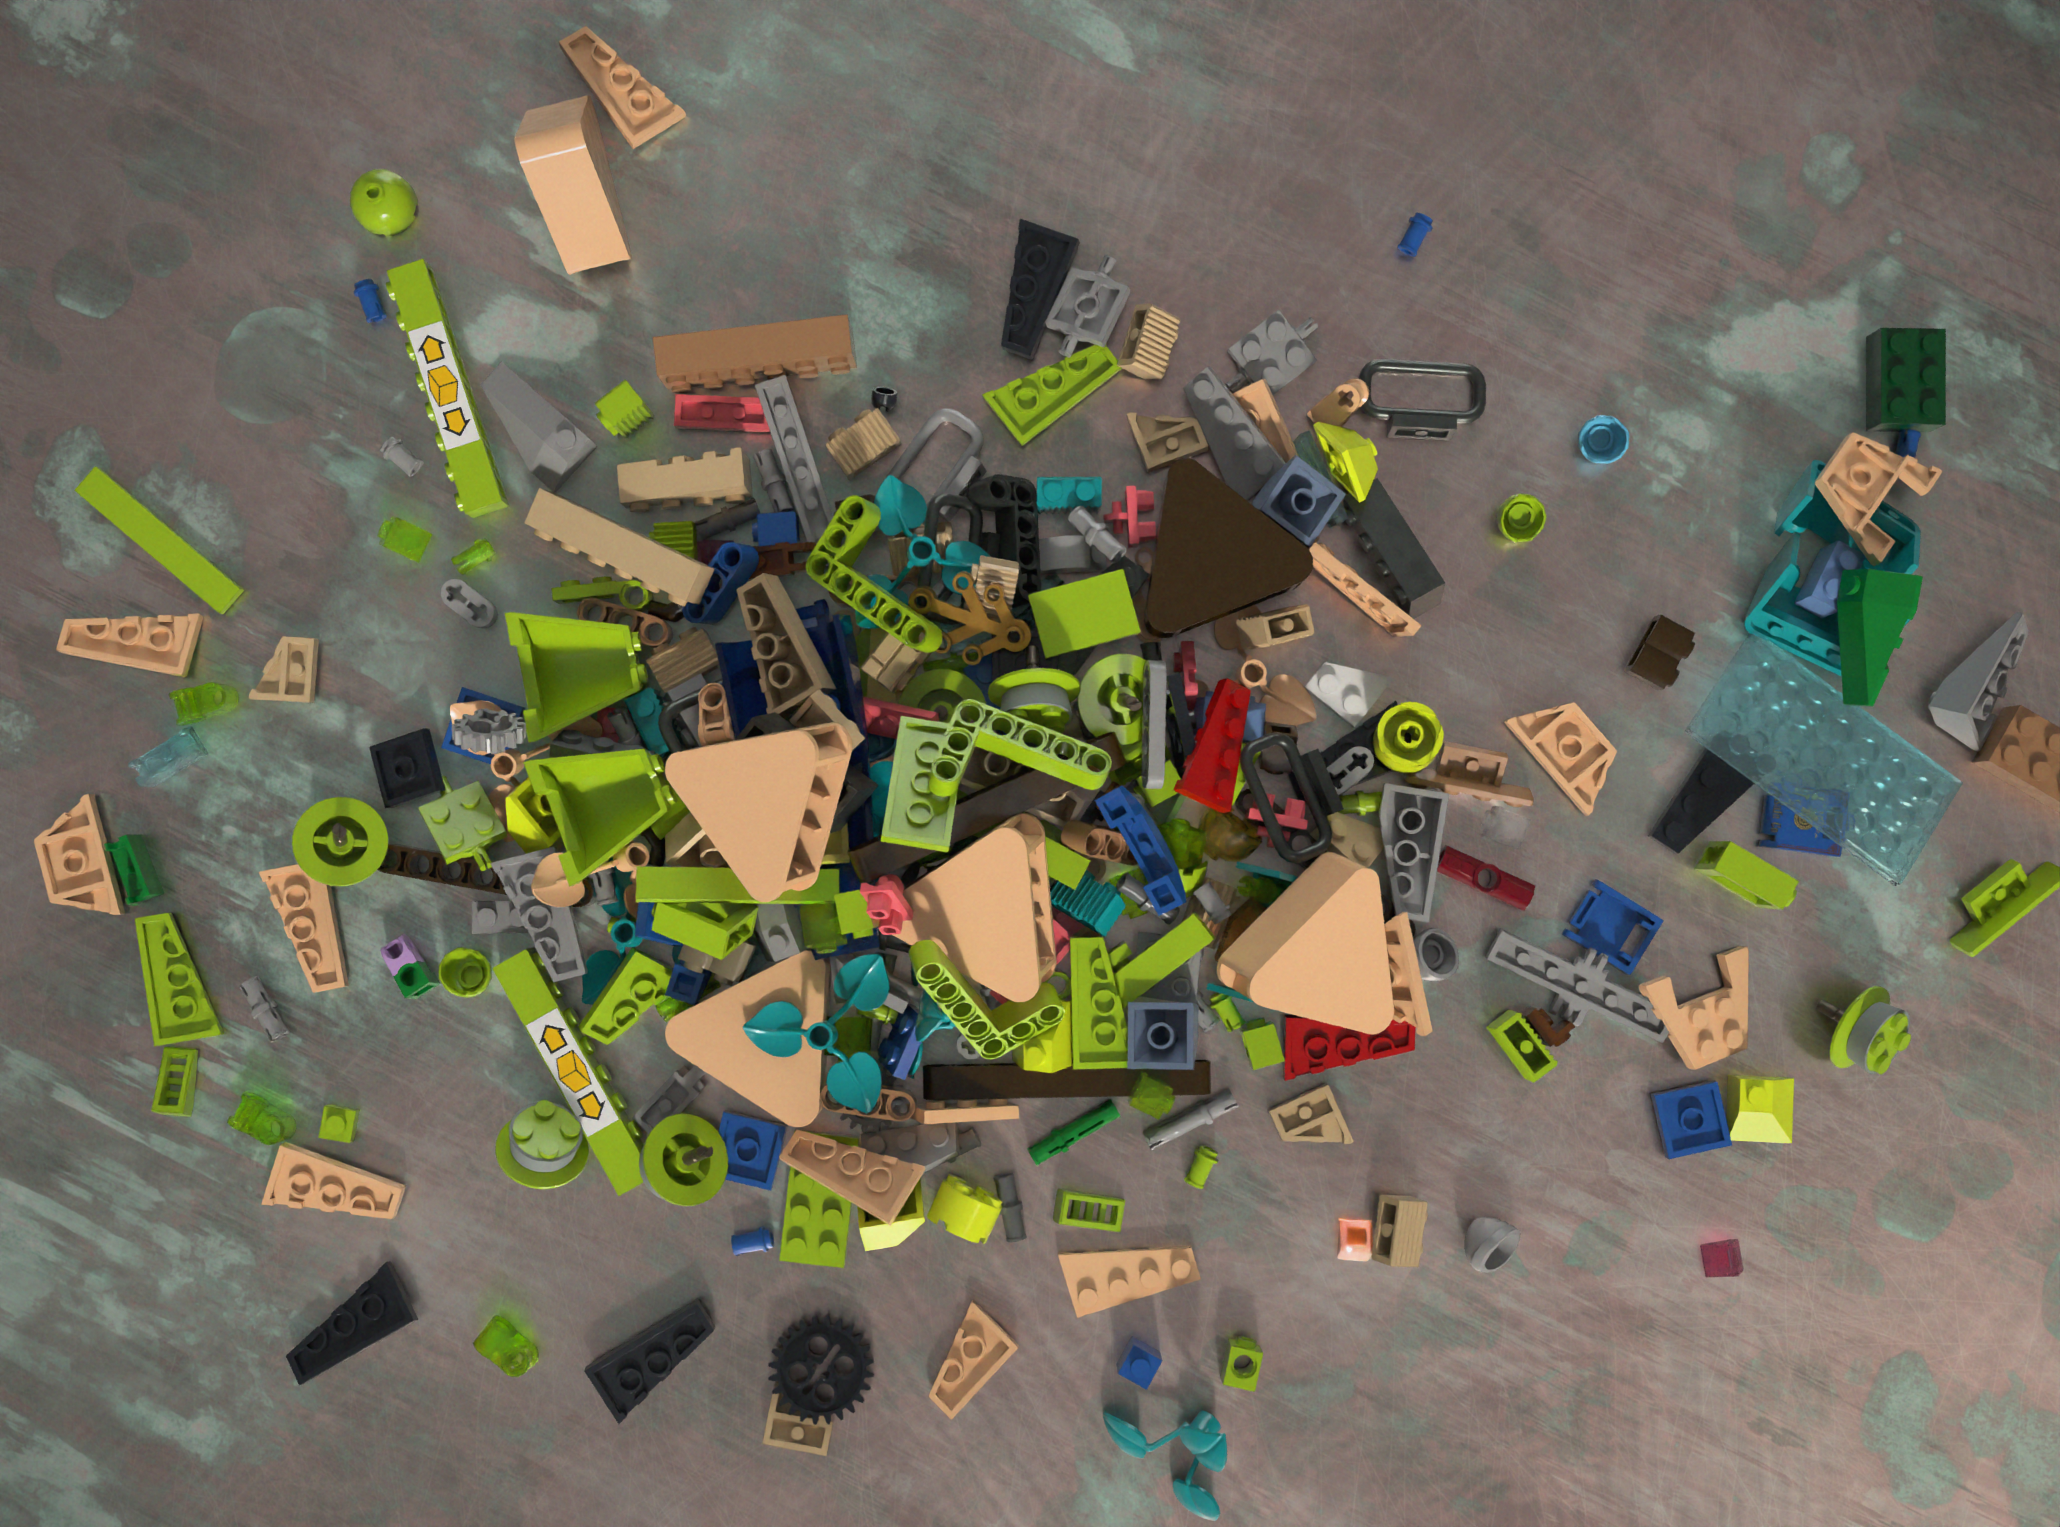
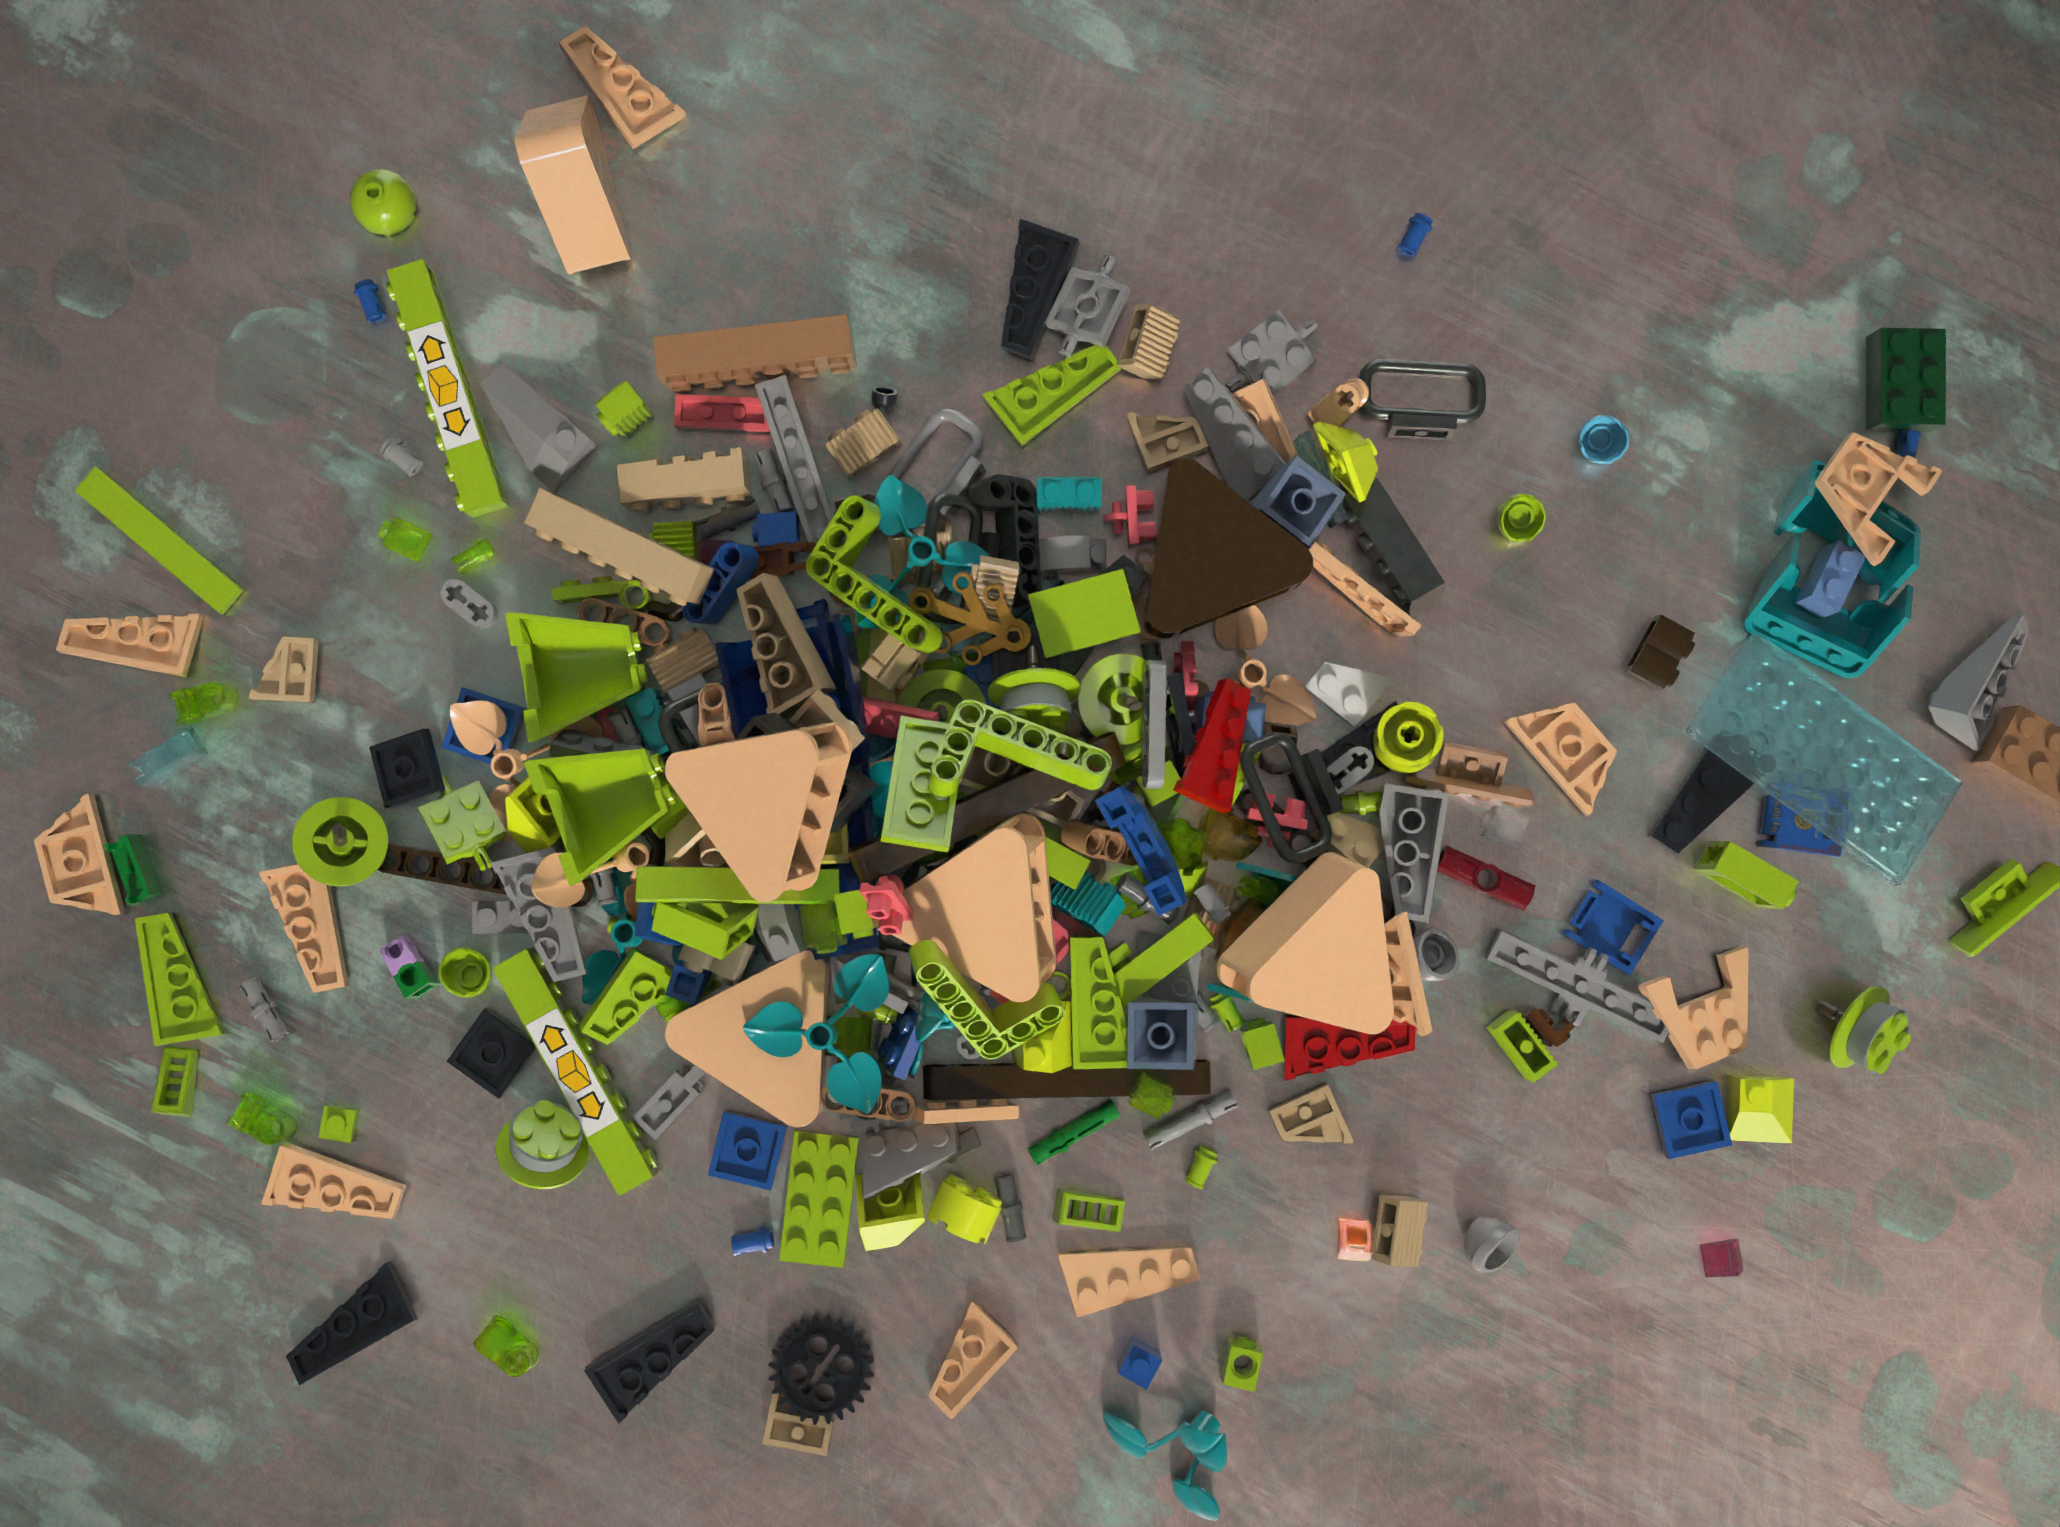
light grey gear [452,708,526,754] -> none
lime piece [639,1114,728,1206] -> none
light nougat wing [779,1130,926,1226] -> none
light grey pin [1068,506,1126,563] -> none
tan brick [1236,604,1314,650] -> none
green wedge [1837,569,1923,707] -> none
none -> black plate [446,1008,537,1099]

